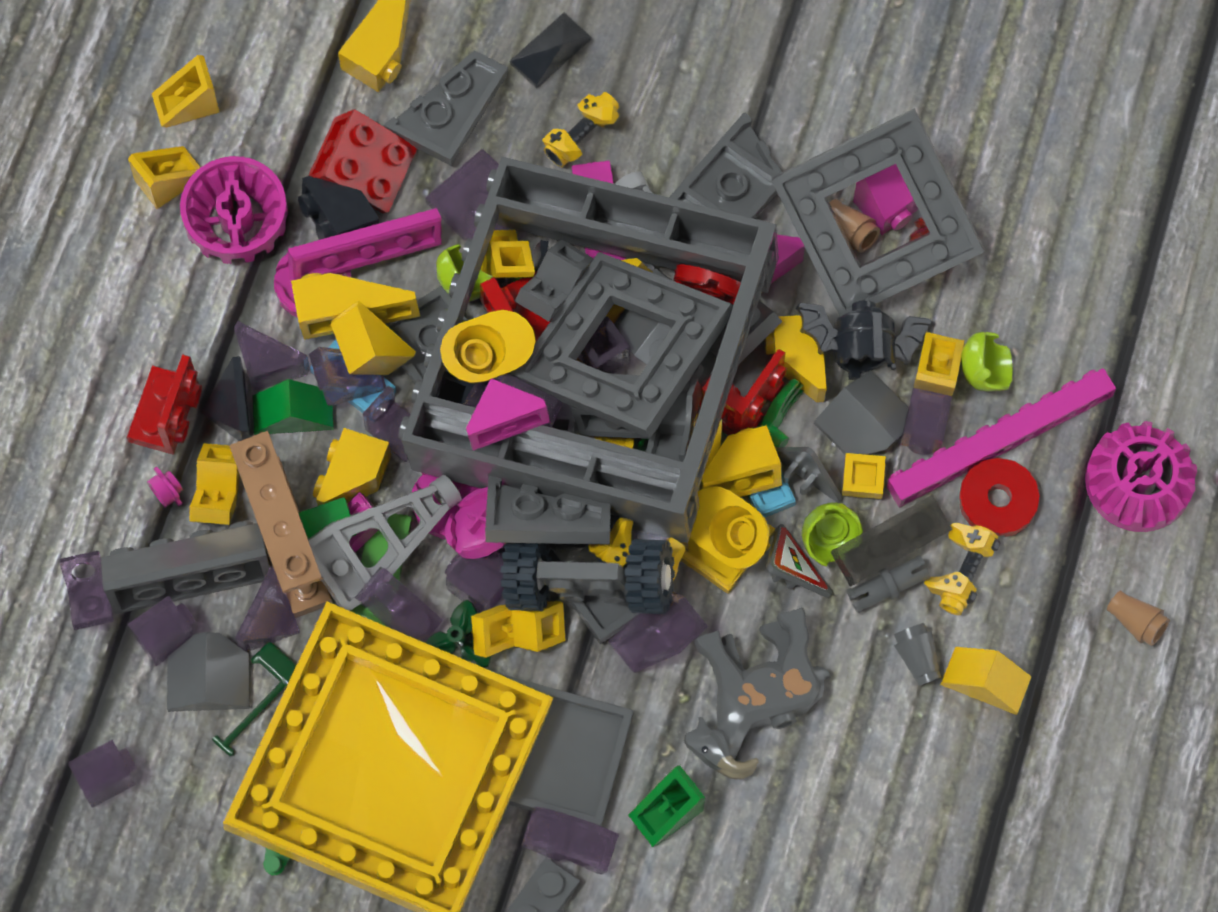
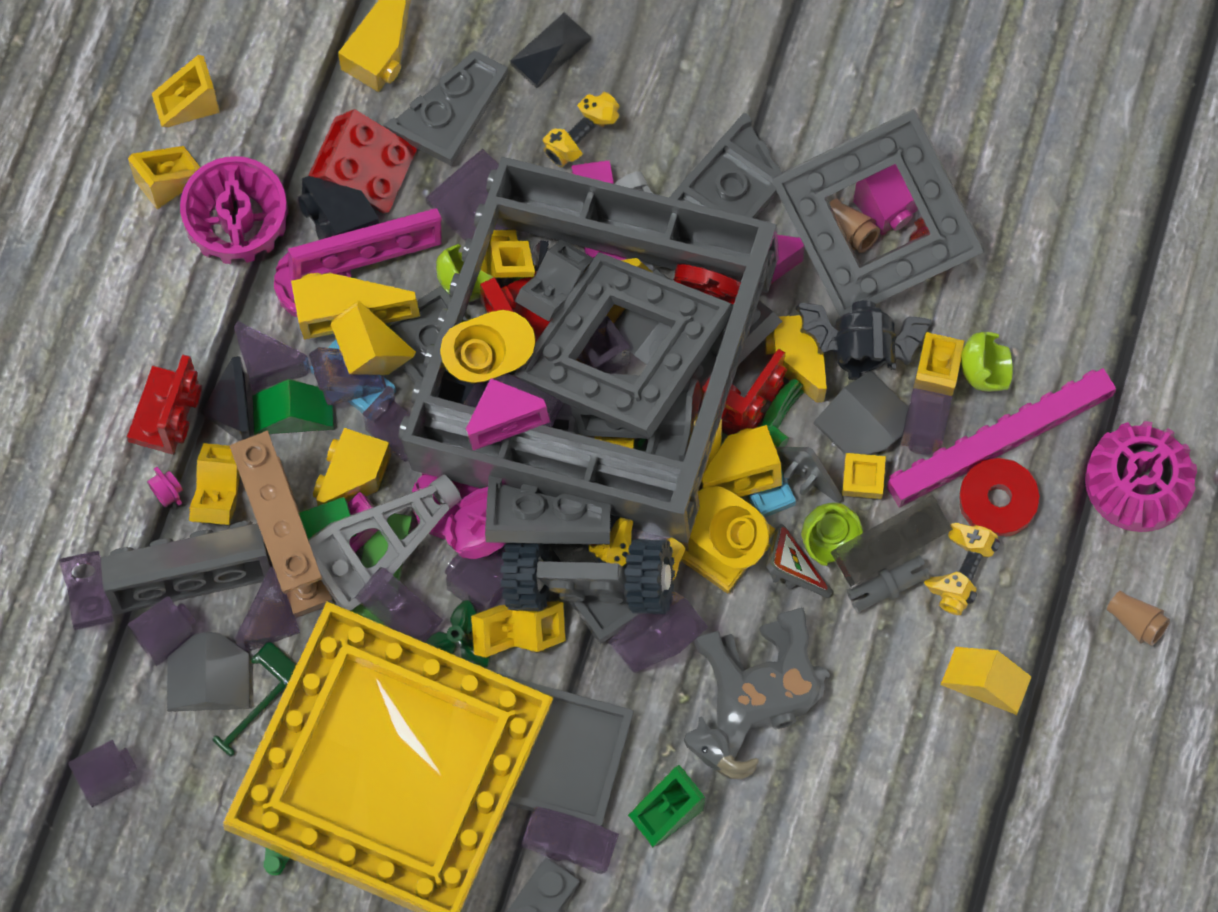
dark grey cone [894,623,942,686] -> none

